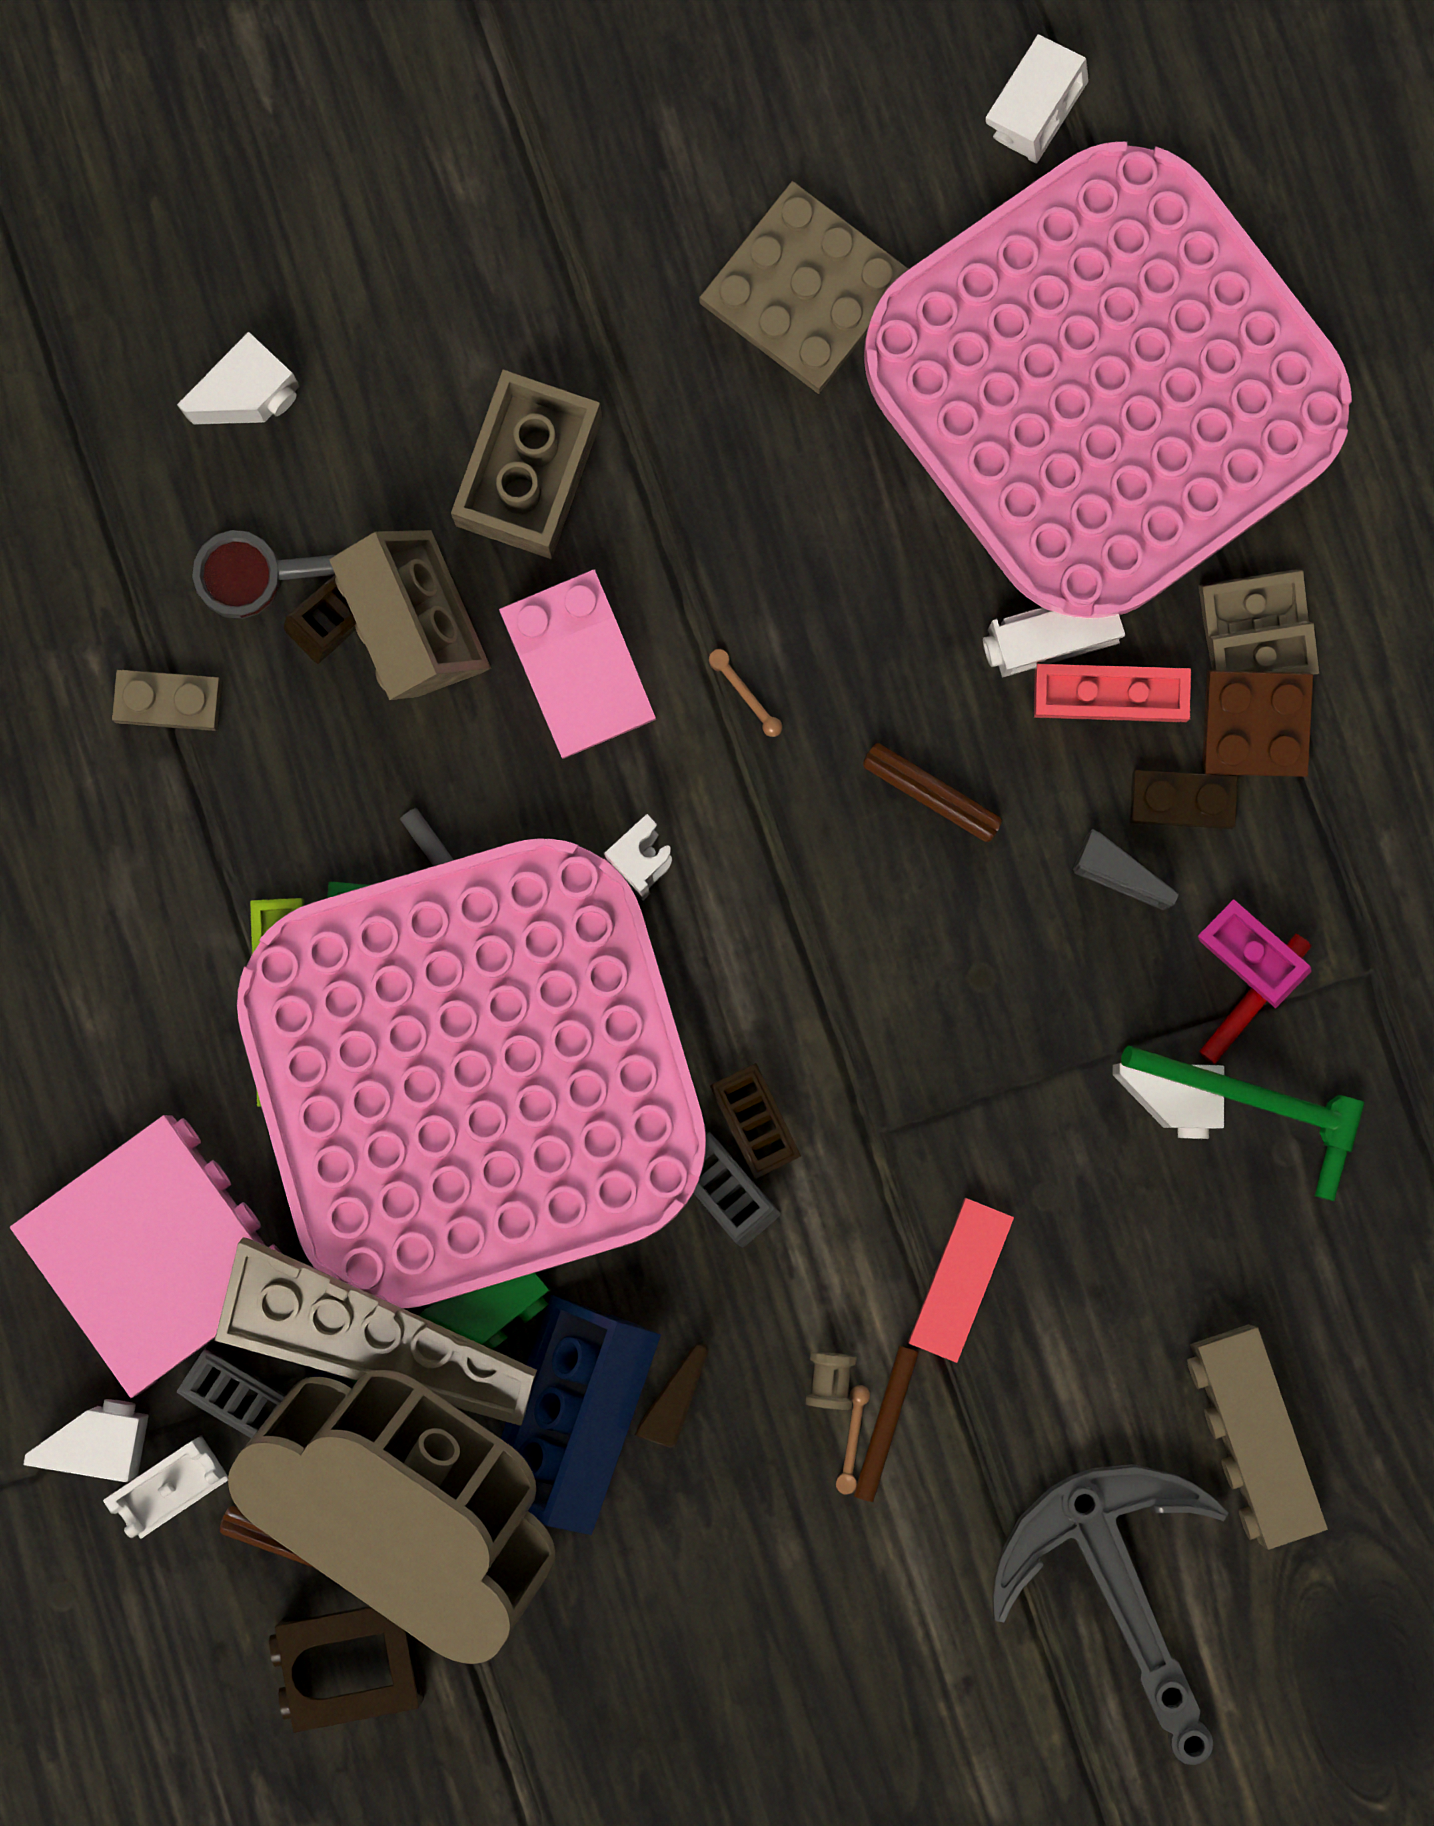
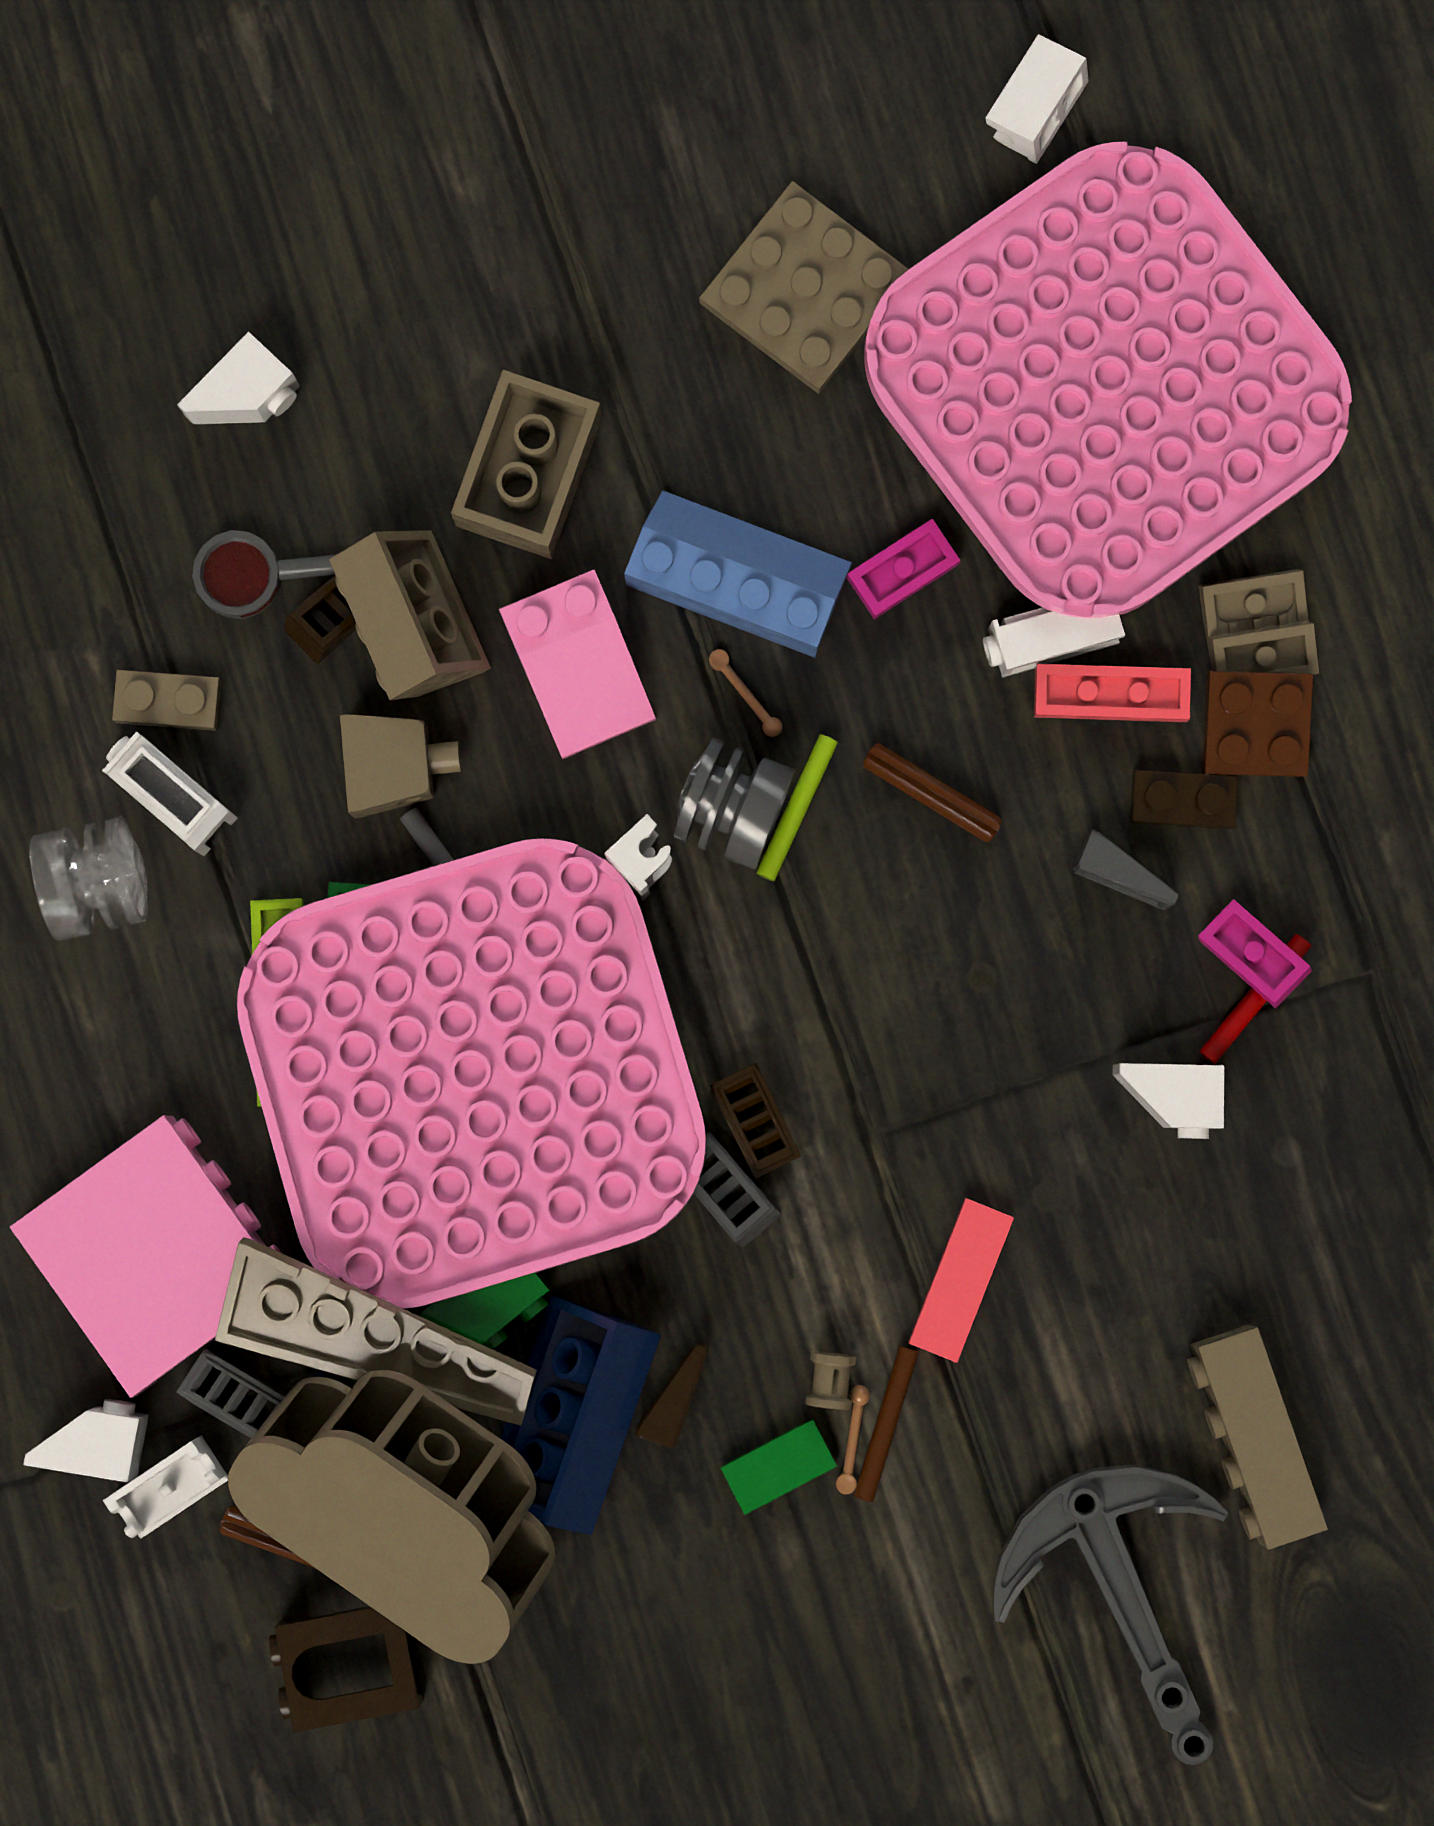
green bar [1121,1046,1365,1201] -> none
none -> clear wheel [30,816,148,941]
none -> white window [102,732,237,856]
none -> dark tan torso [340,714,461,818]
none -> medium blue slope [624,490,852,658]
none -> dark grey wheel [673,737,795,870]
none -> green tile [720,1418,837,1515]
none -> lime bar [756,734,838,881]
none -> dark pink plate [846,519,961,620]

